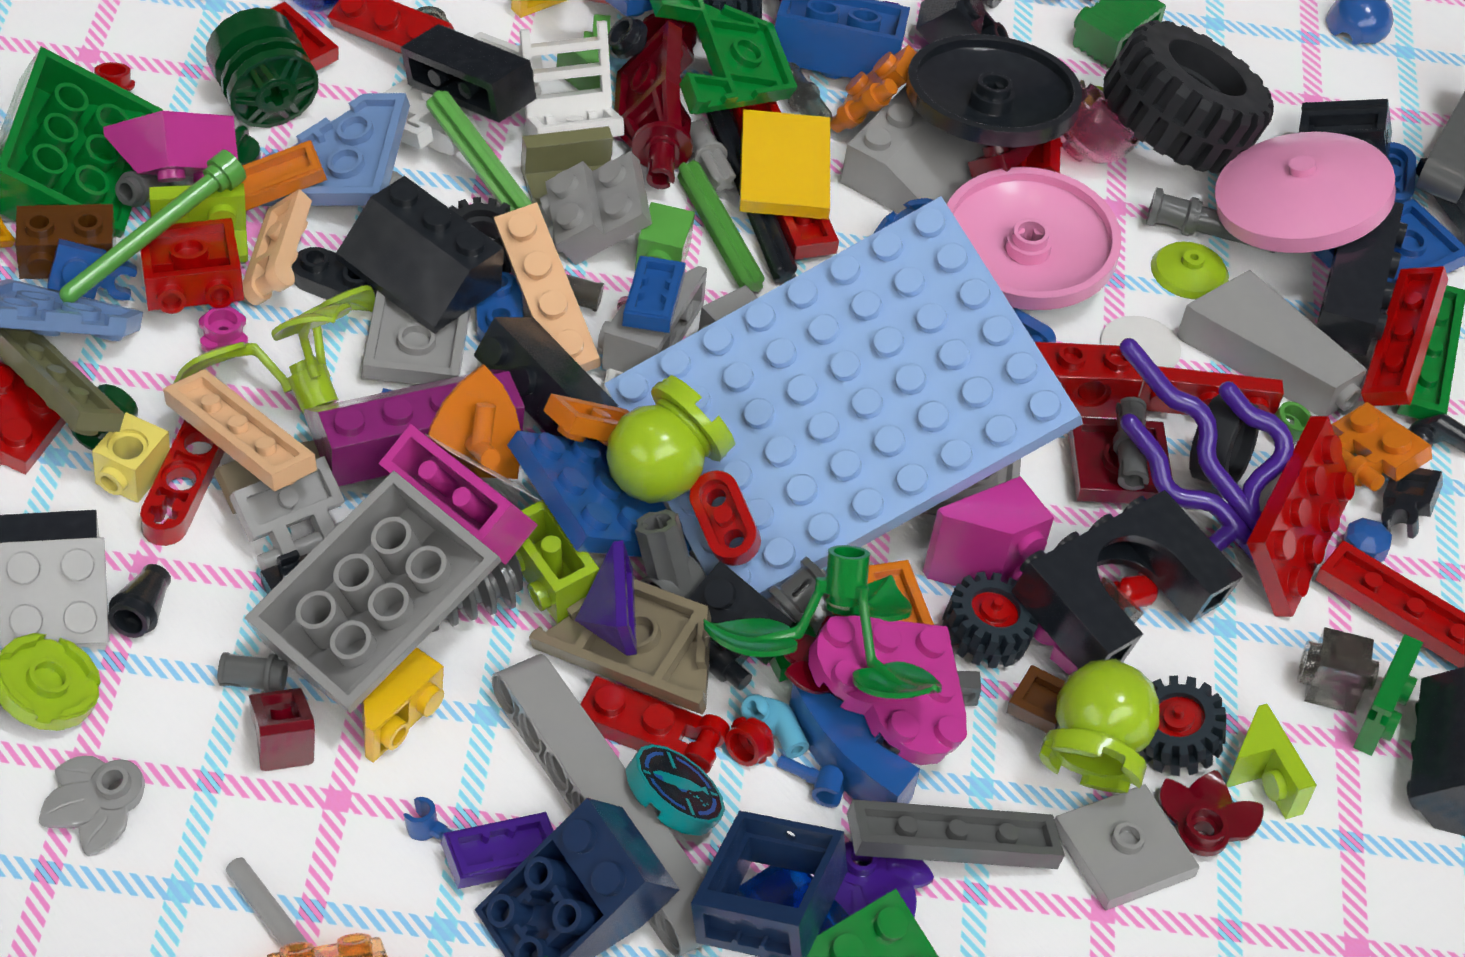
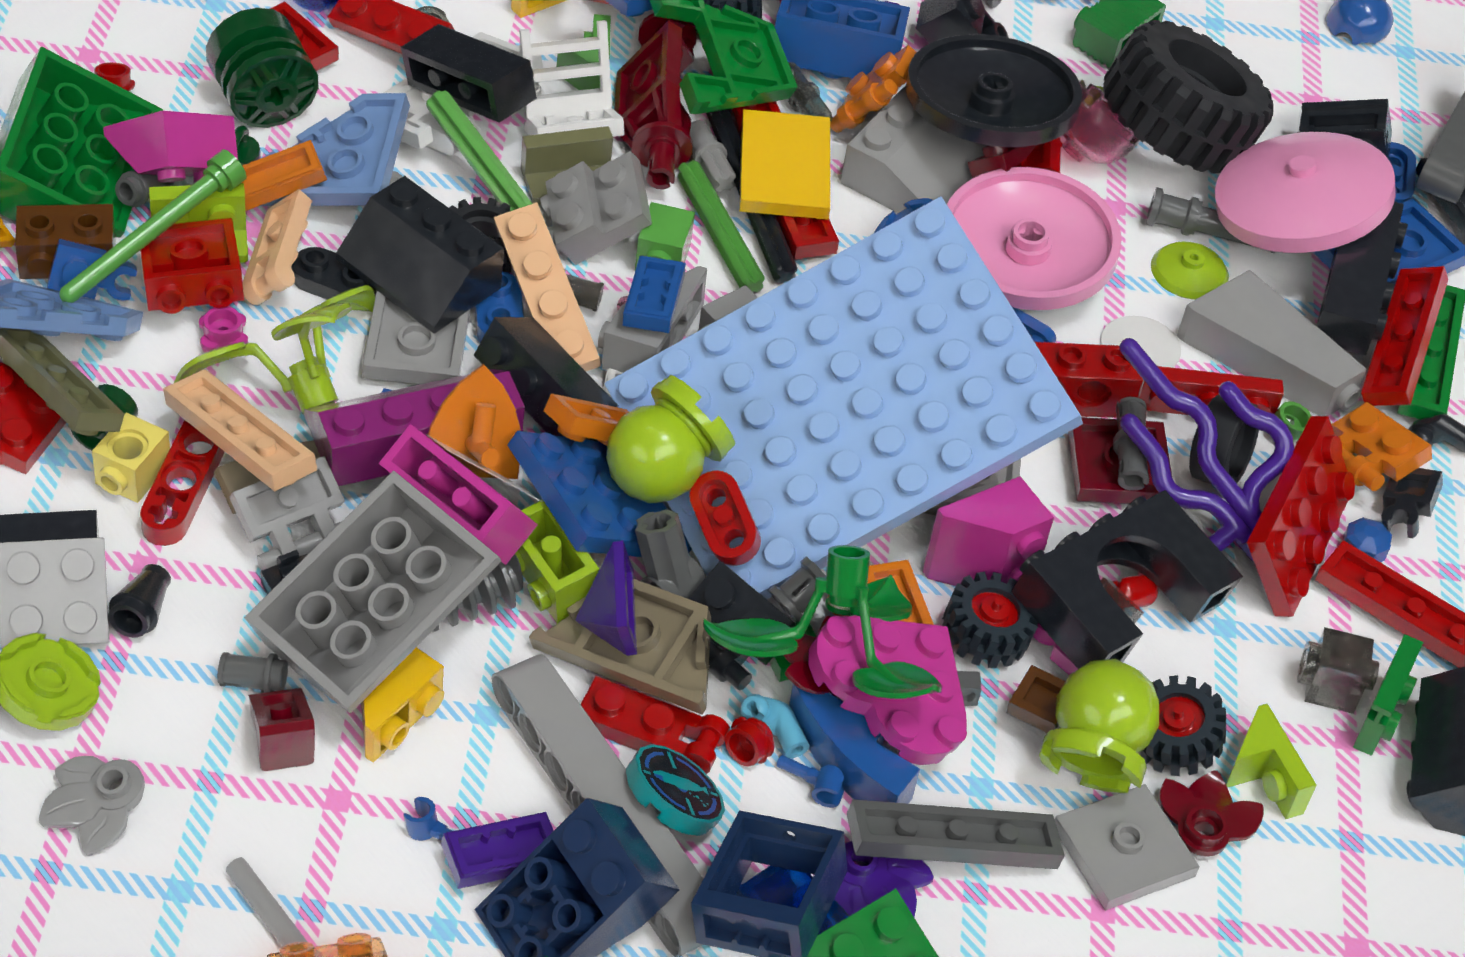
black plate [608,17,648,59] -> none

